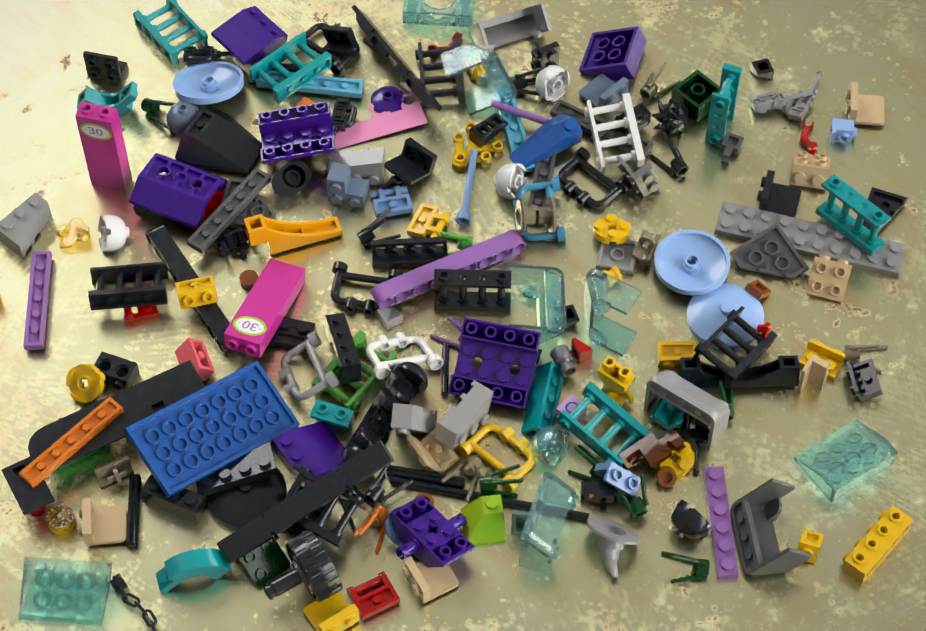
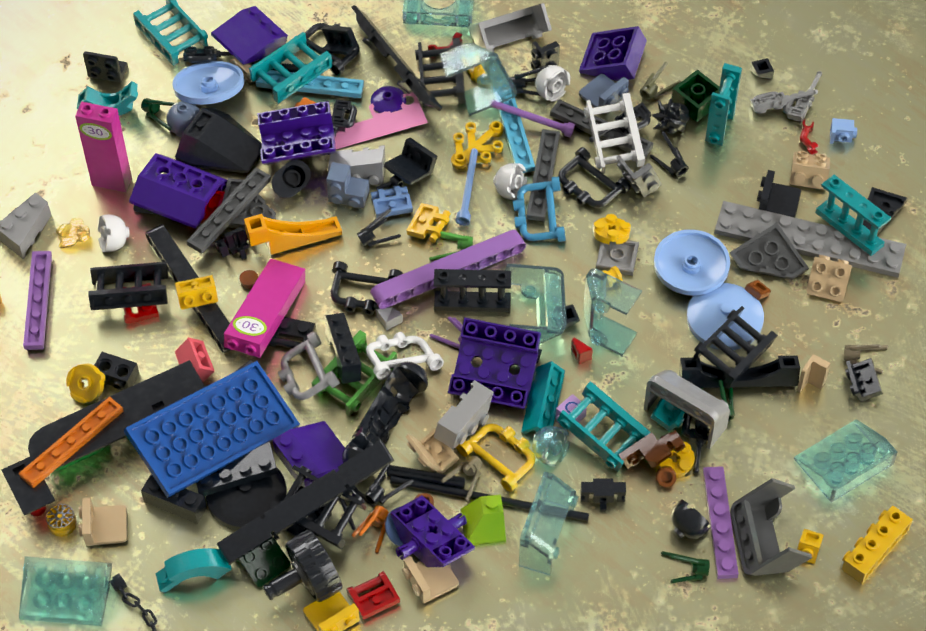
dark tan hips [94,454,134,488] -> none
black axle [126,474,141,548] -> none
teal bracket [310,399,355,429] -> none
black fence [371,237,448,269] -> none
light grey wedge [391,403,437,436] -> none
black bar [441,343,449,396] -> none
black slope [469,113,508,148] -> none
dark green plant [479,464,523,497] -> none
blue wedge [509,114,583,168] -> none
sand green slope [511,510,533,536] -> none
dark tan hose [515,197,557,235] -> none
flat silver piece [550,345,577,377] -> none
dark green plant [568,444,604,482] -> none
light grey piece [586,517,640,578] -> none
medium blue bracket [594,460,641,496] -> none
yellow hips [597,356,636,405] -> none
dark green plant [614,474,649,517] -> none
dark tan hips [632,229,661,266] -> none
yellow bracket [657,341,697,369] -> none
dark grey plate [720,132,744,164] -> none
red arm [755,322,772,338] -> none
yellow bracket [799,339,846,382] -> none
tan bracket [845,82,885,126] -> none

